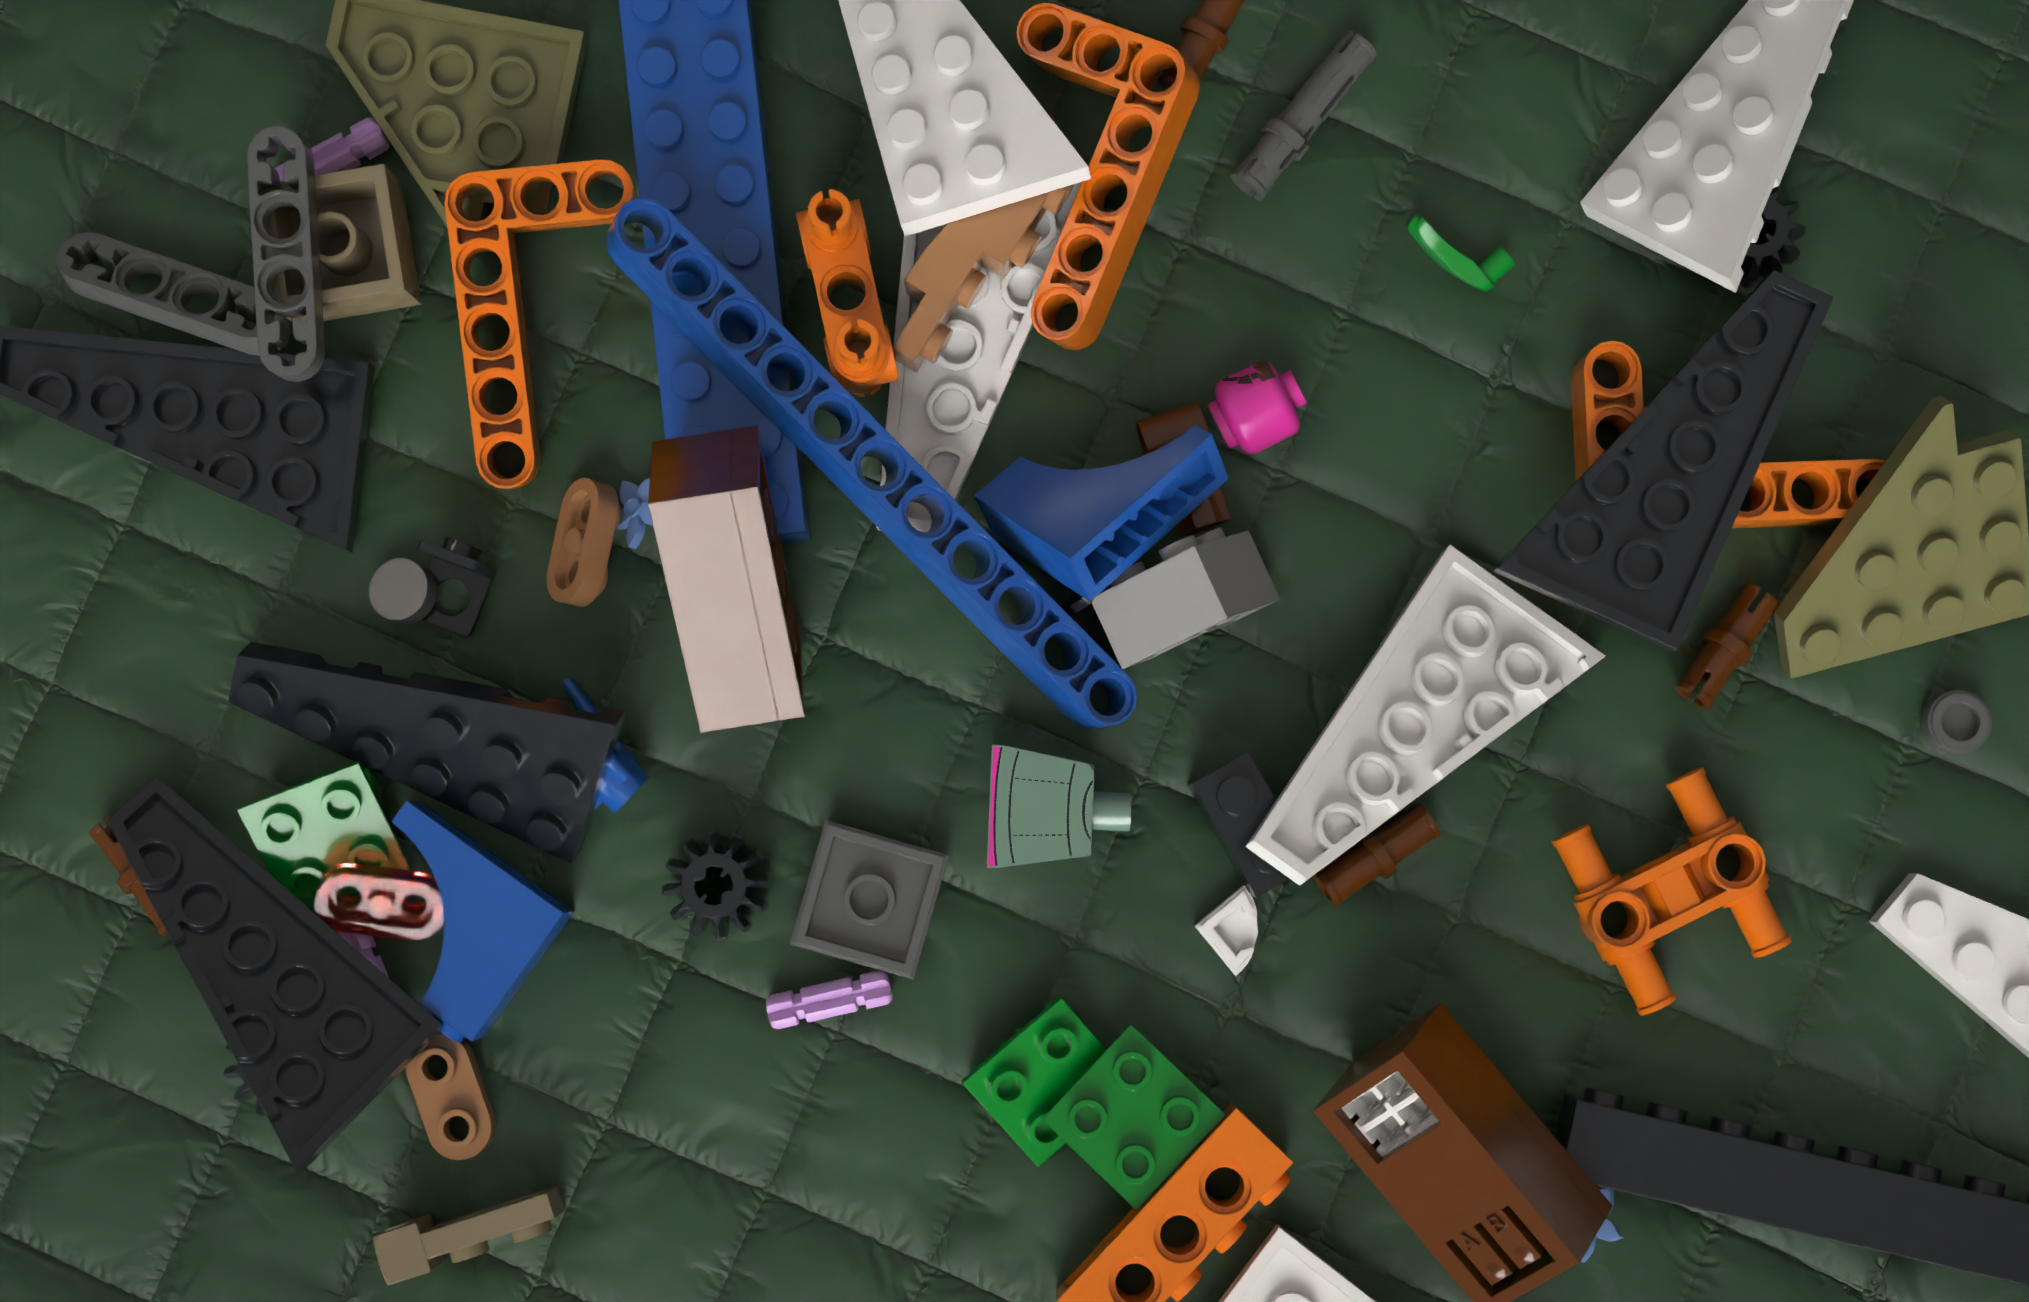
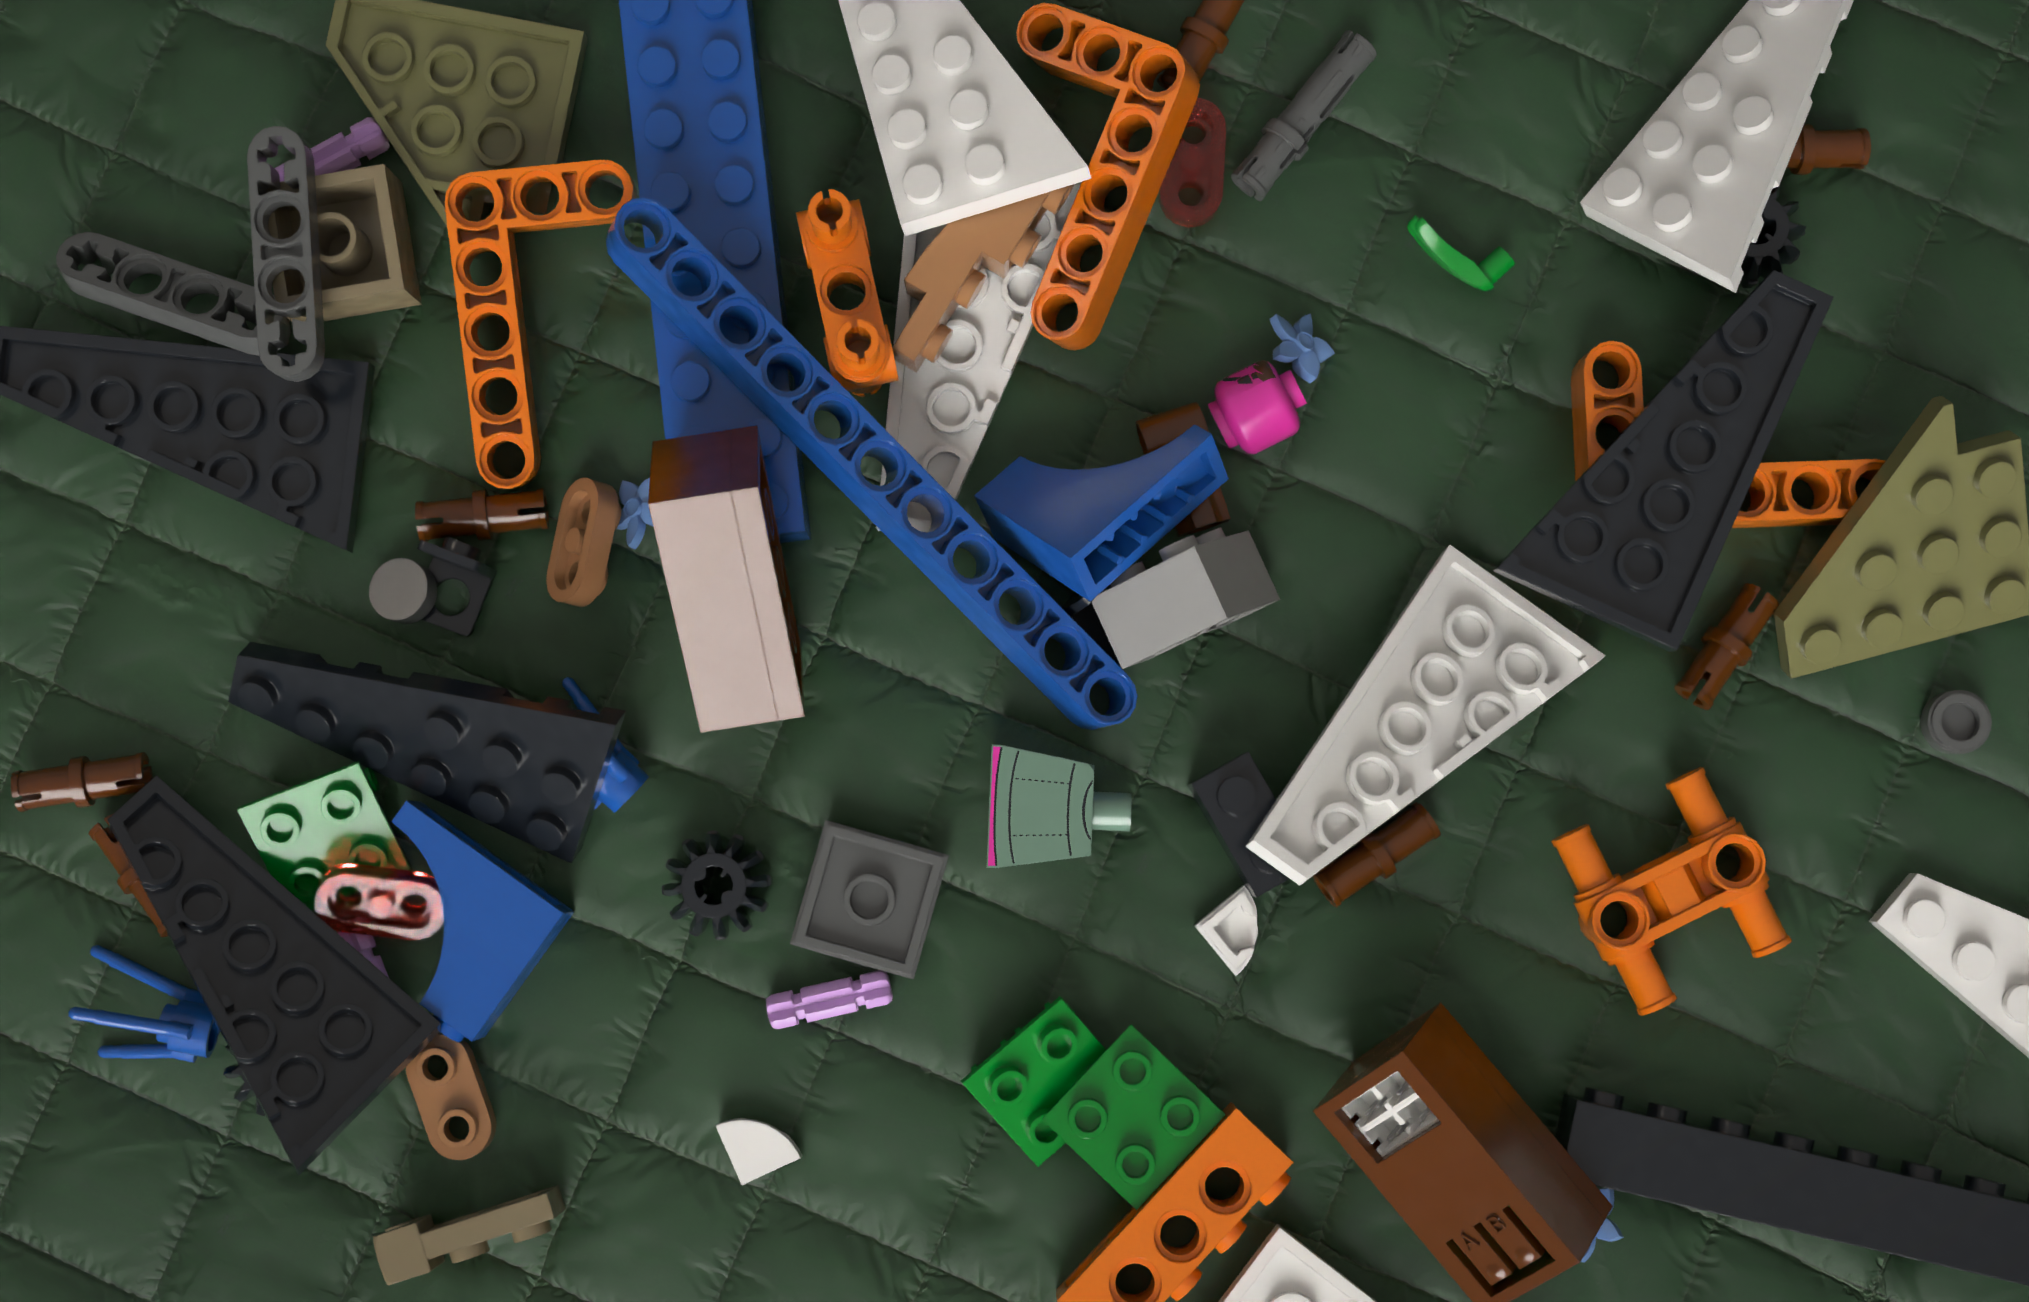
none -> reddish brown pin [11,752,153,812]
none -> blue plant [68,945,220,1063]
none -> reddish brown pin [415,488,549,542]
none -> white tile [716,1118,803,1185]
none -> clear red plate [1159,98,1226,227]
none -> medium blue plant [1269,314,1335,383]
none -> reddish brown pin [1786,124,1871,175]

